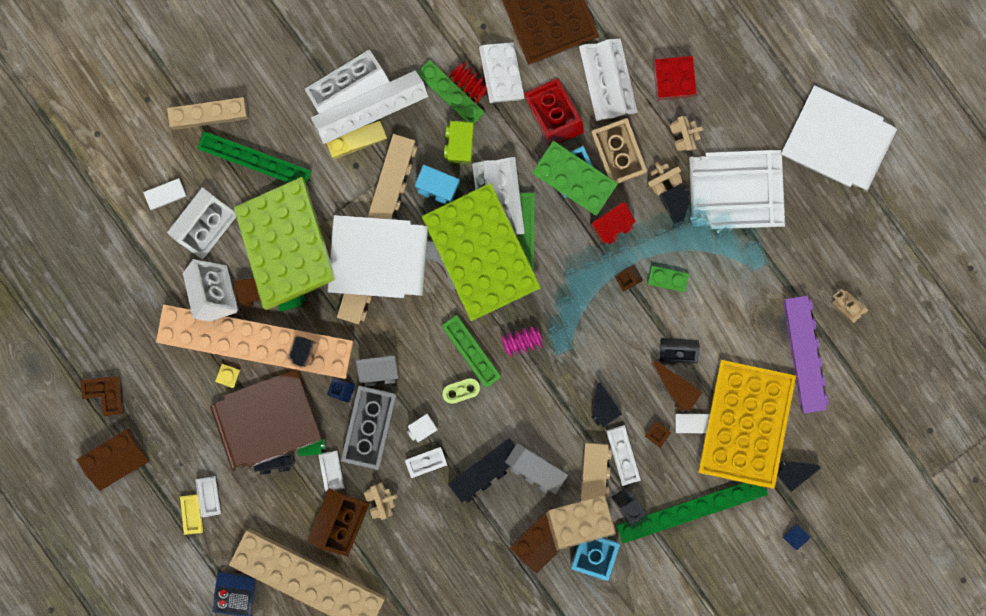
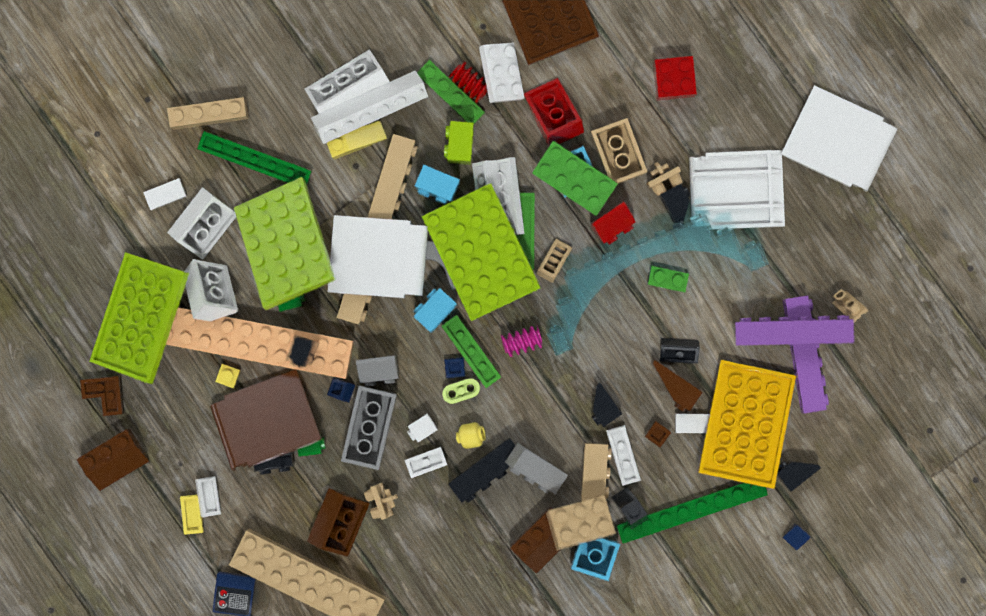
reddish brown brick [234,278,262,307] -> none
white tile [318,450,345,492] -> none
white slope [579,39,638,121] -> none
reddish brown slope [614,264,643,292] -> none
tan hips [670,116,704,151] -> none
none -> lime plate [89,252,189,384]
none -> medium azure brick [413,288,457,333]
none -> dark blue tile [444,357,465,378]
none -> light yellow head [456,422,486,449]
none -> tan slope [536,239,572,283]
none -> medium lavender brick [735,315,854,345]

